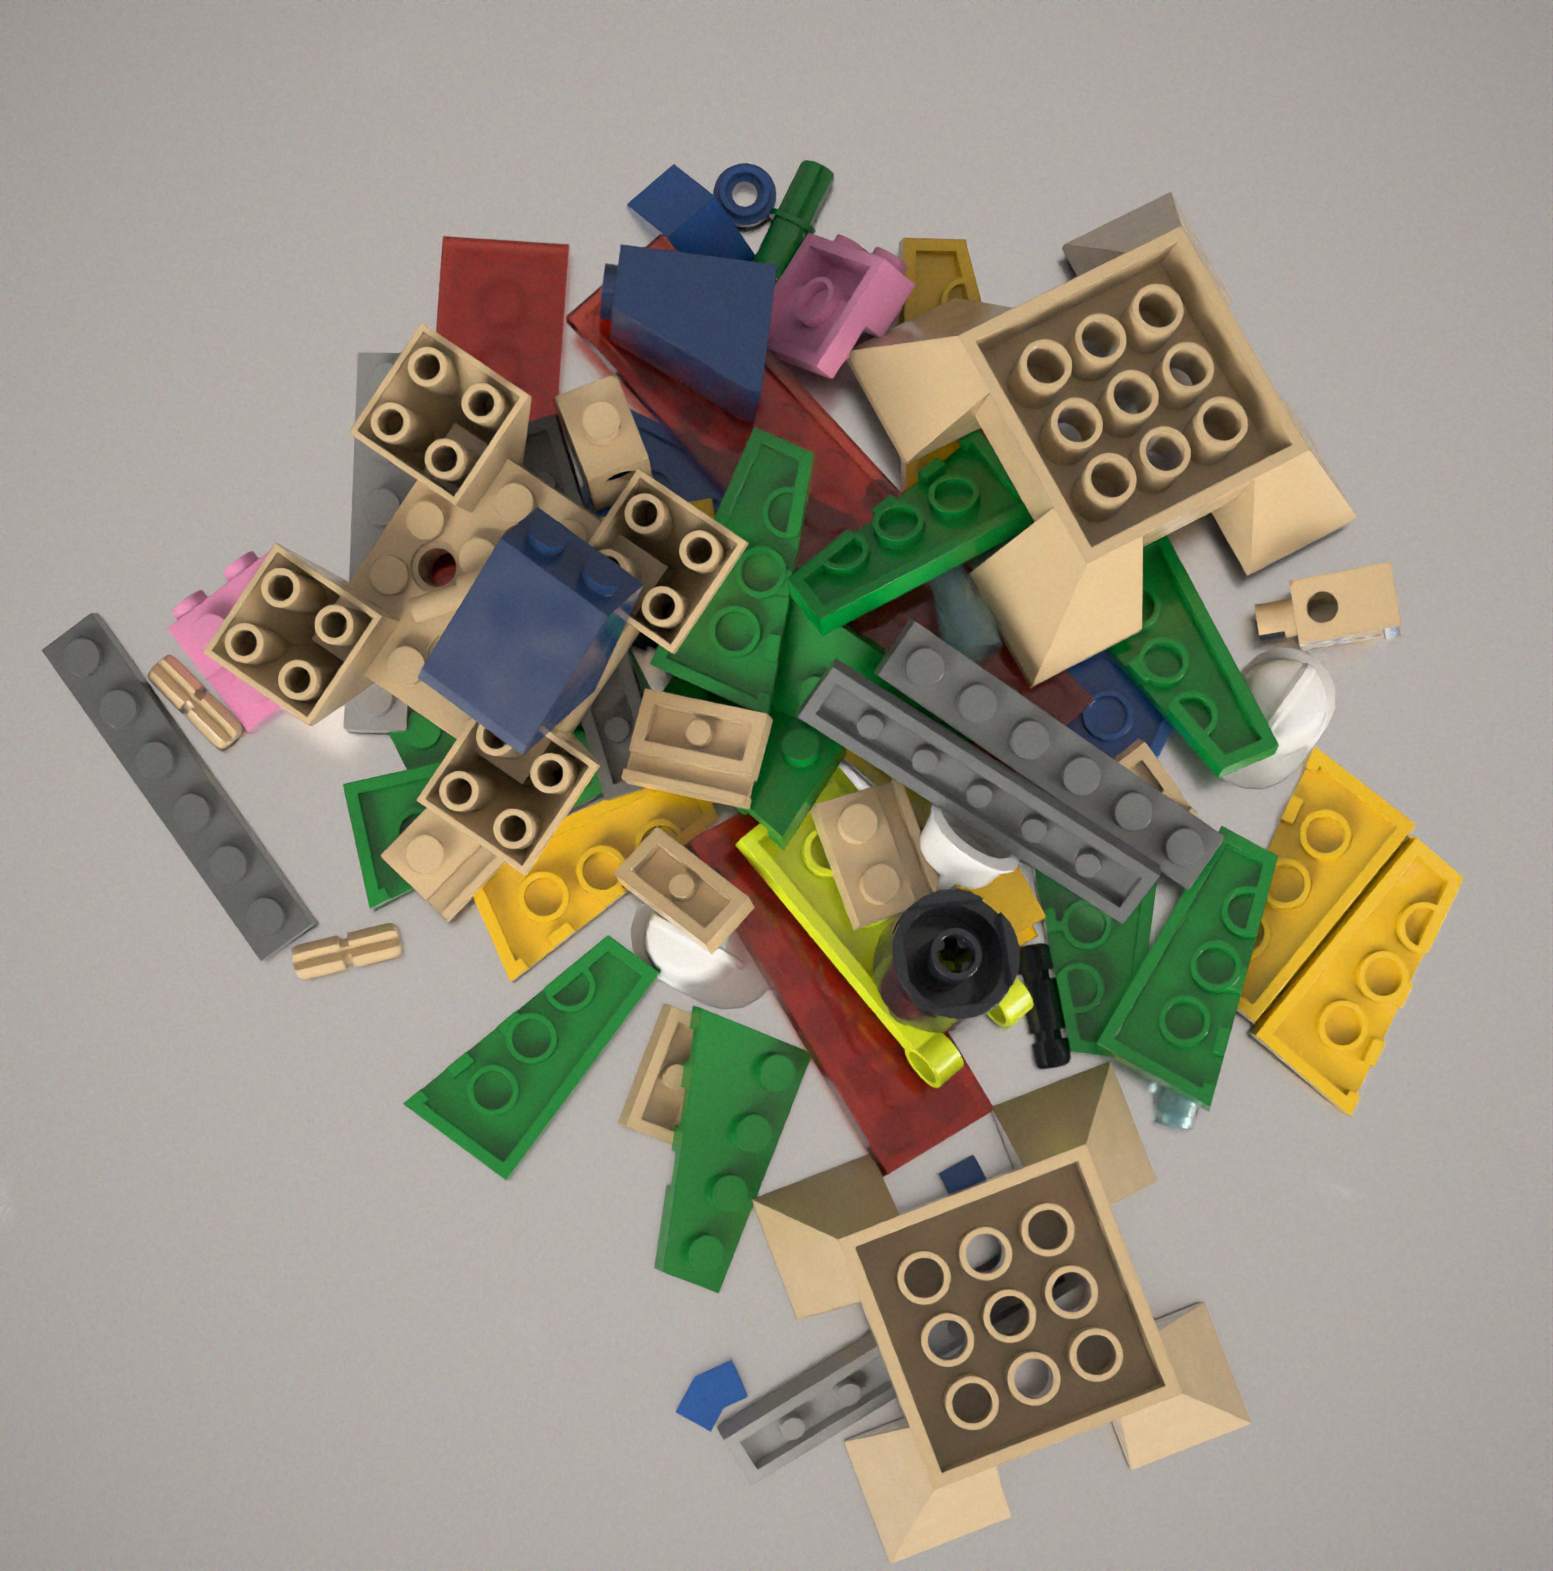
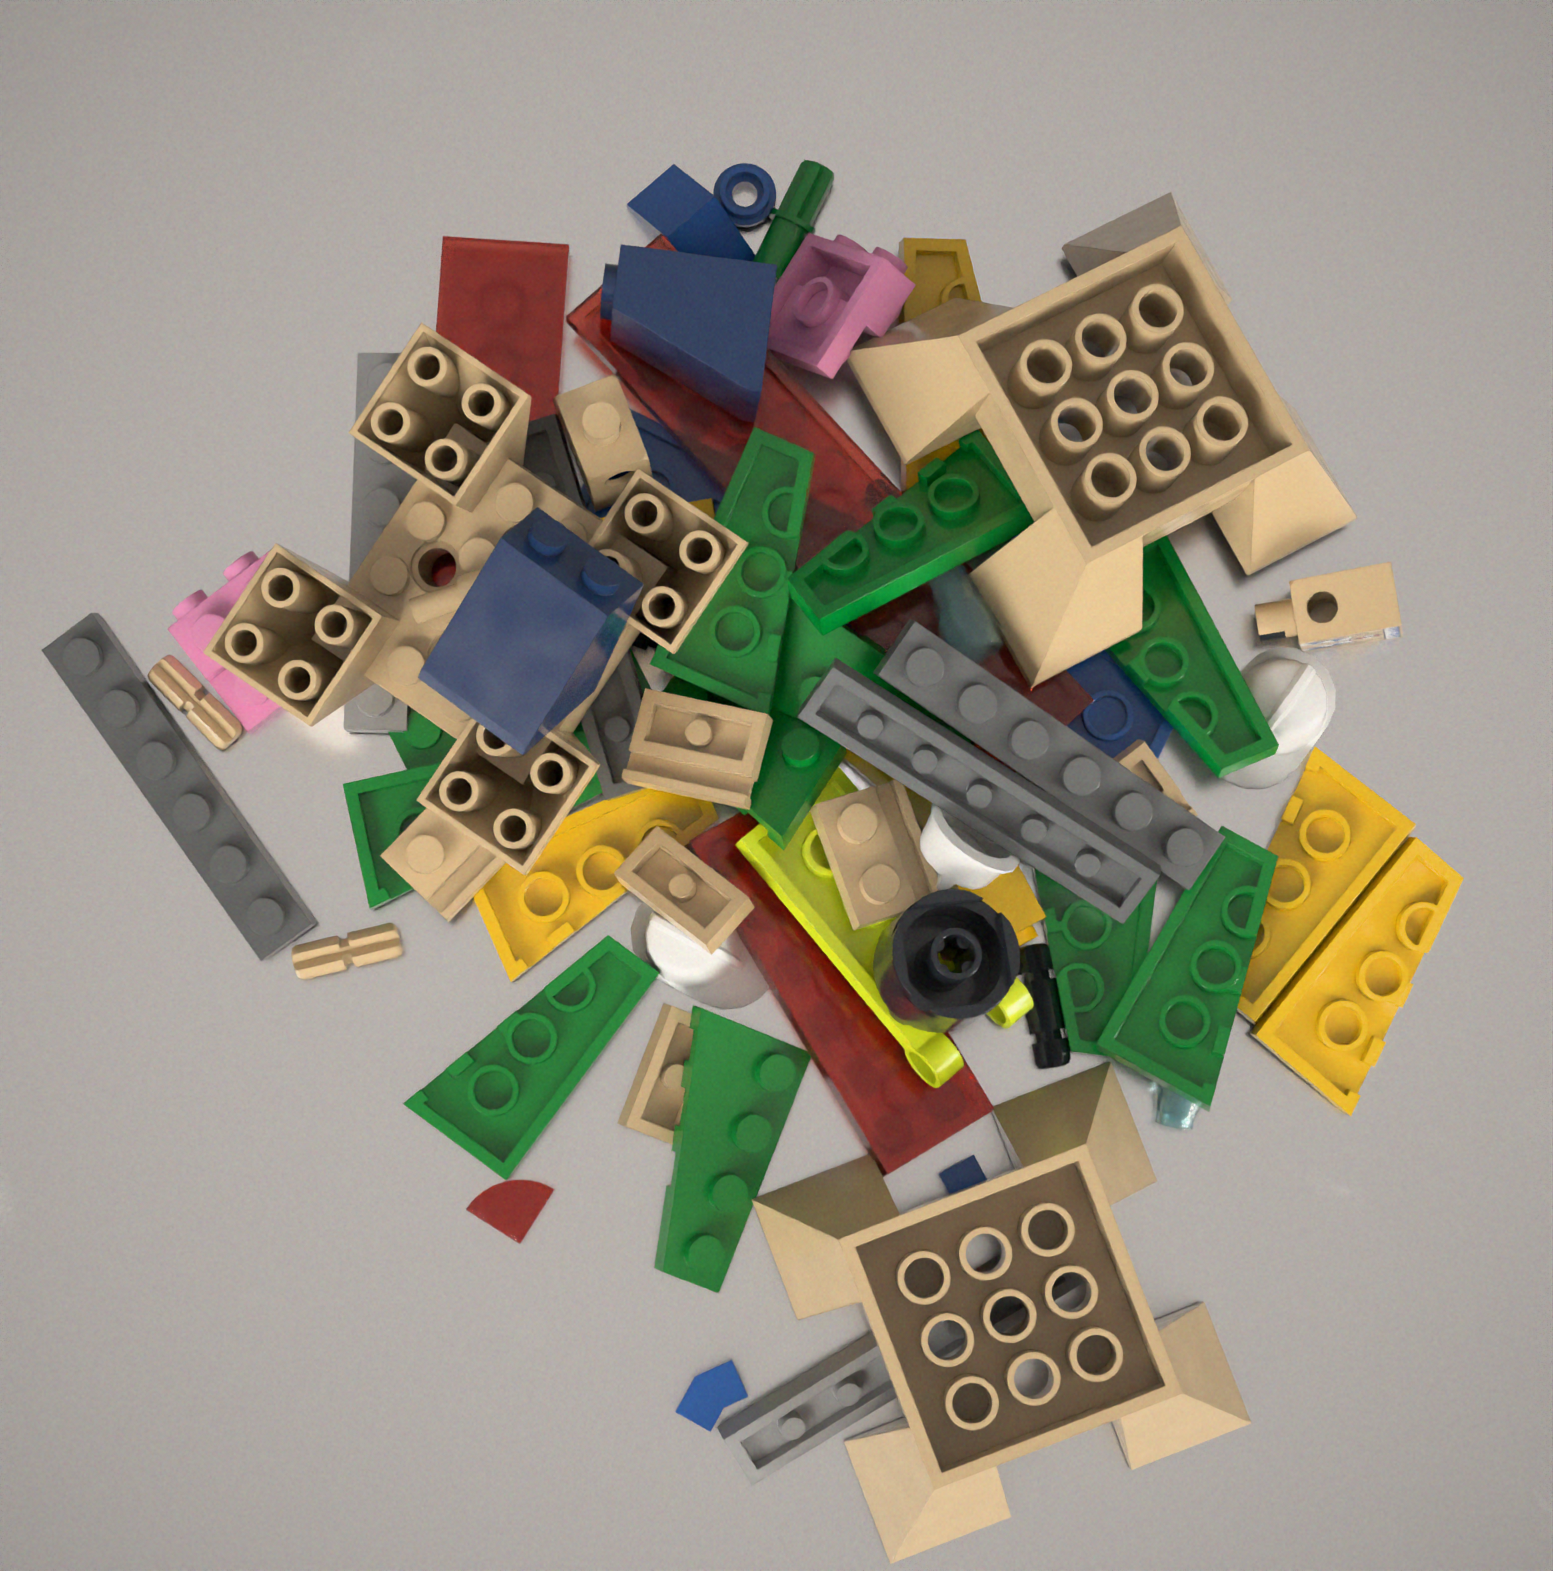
none -> clear red tile [466,1179,555,1244]

